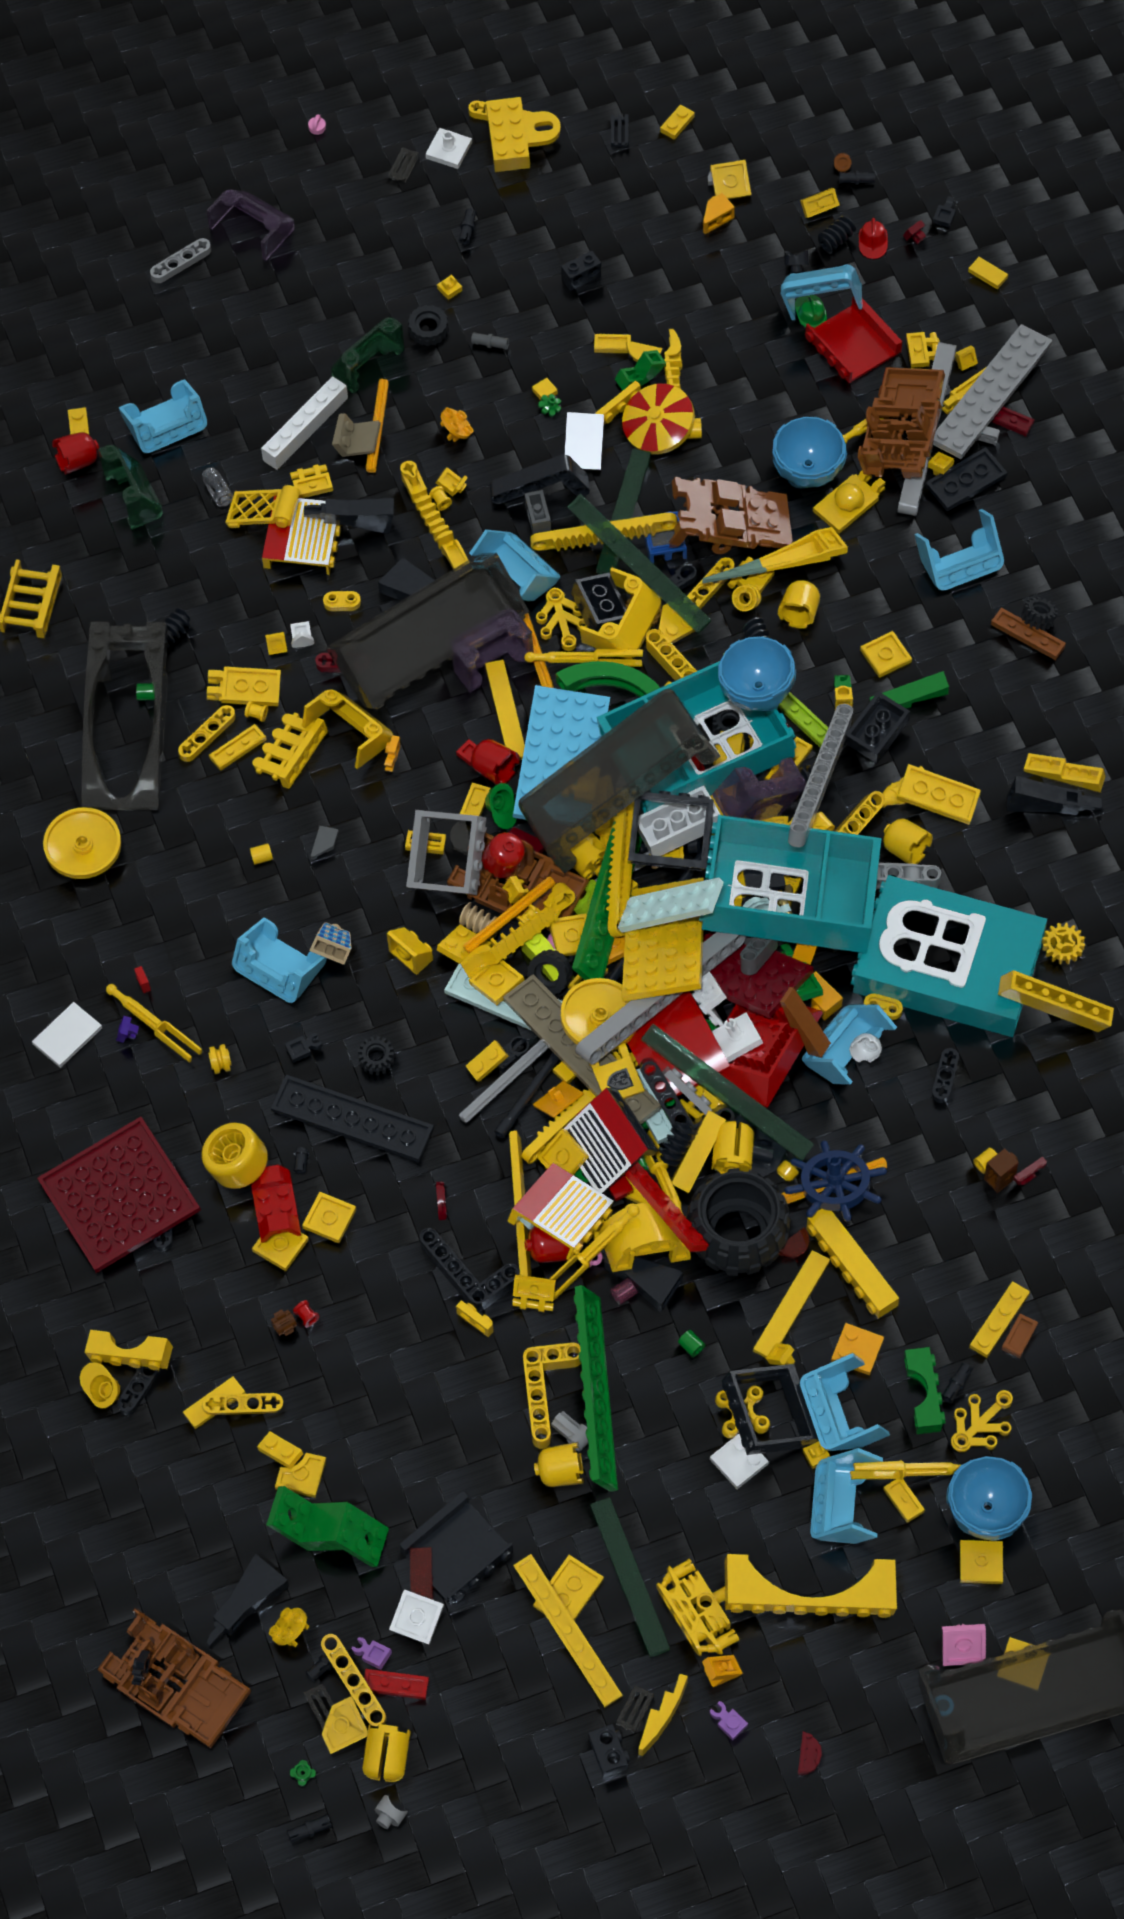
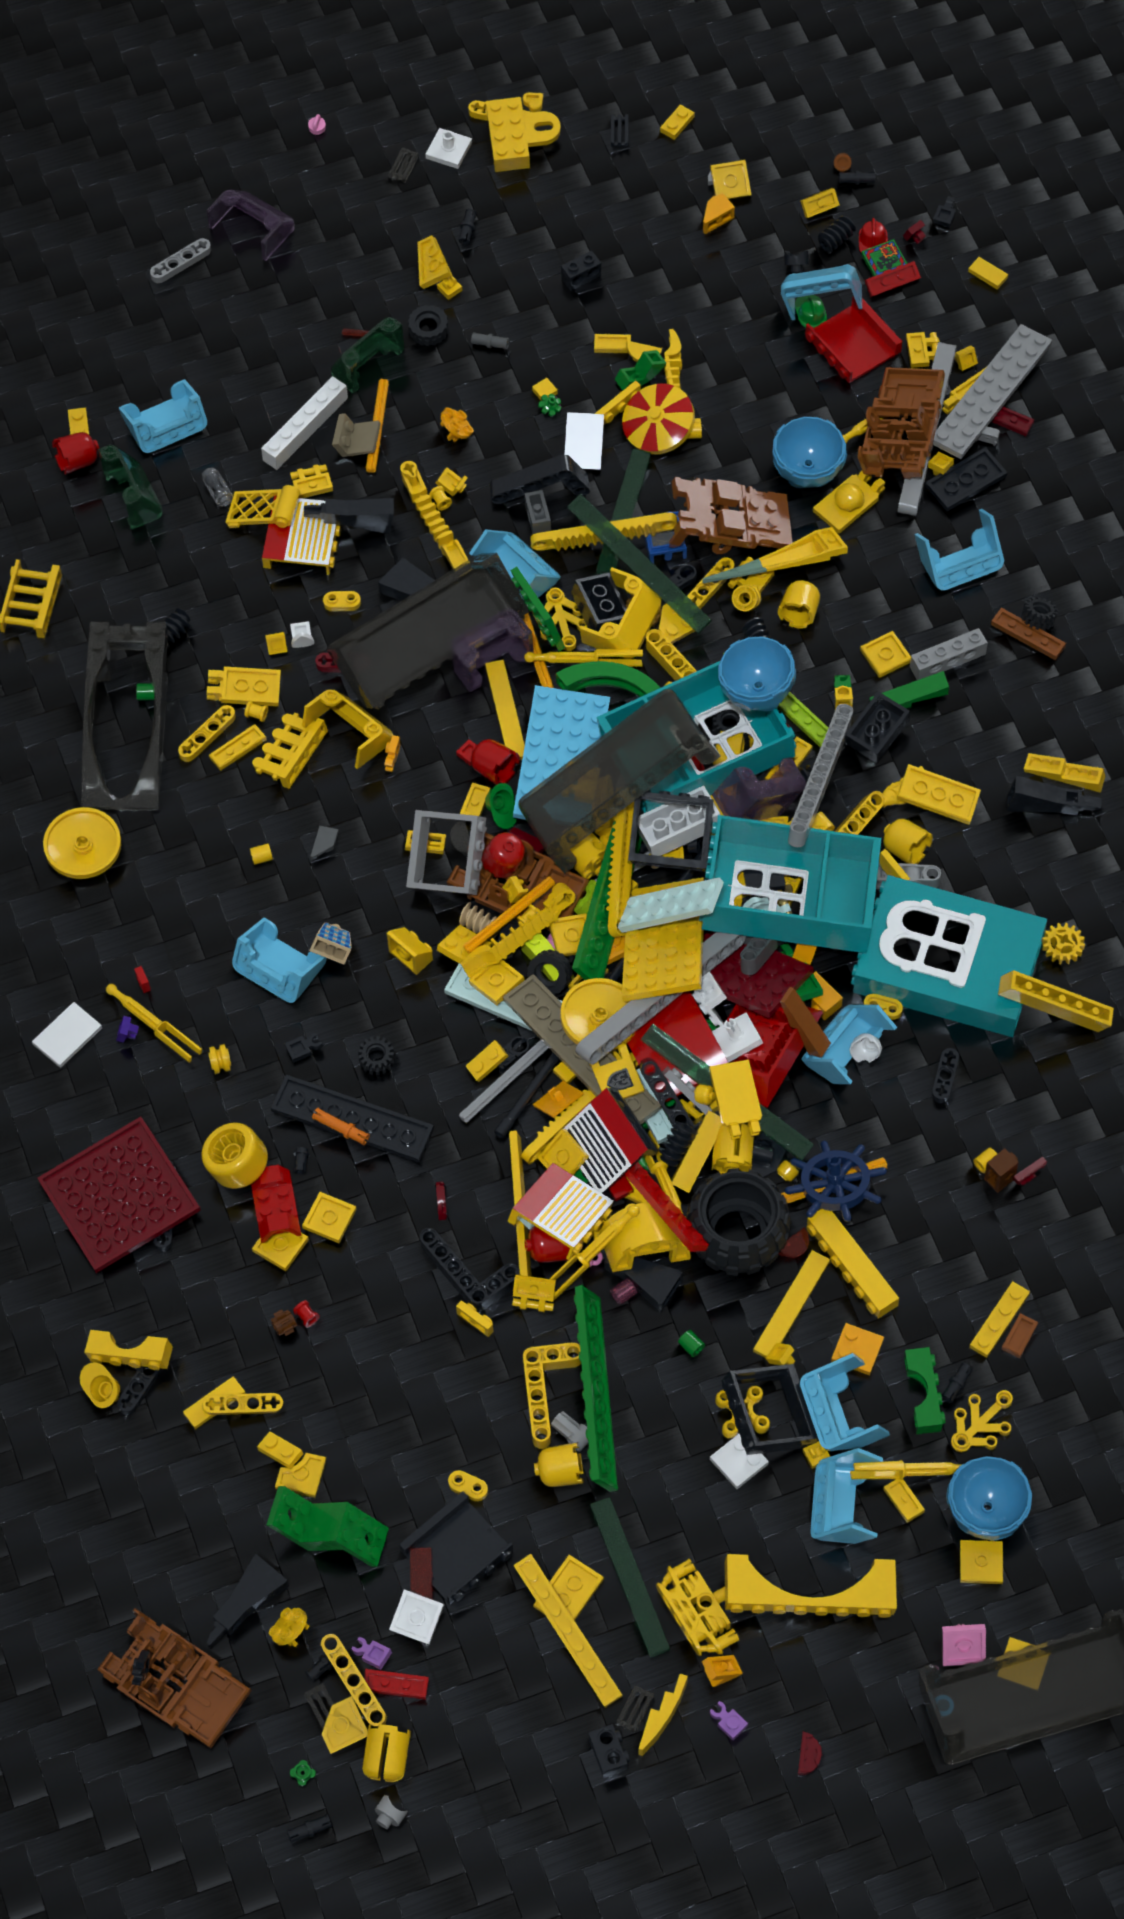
none -> orange pin [312,1108,370,1145]
none -> clear red piece [342,328,370,337]
none -> yellow wing [417,235,452,289]
none -> yellow plate [448,1470,488,1501]
none -> green wing [510,566,565,652]
none -> yellow tile [523,92,543,112]
none -> yellow piece [694,1084,715,1105]
none -> yellow tile [709,1060,762,1140]
none -> tile [861,239,907,277]
none -> red tile [864,261,921,297]
none -> yellow tile [879,849,910,880]
none -> light grey brick [910,628,987,680]

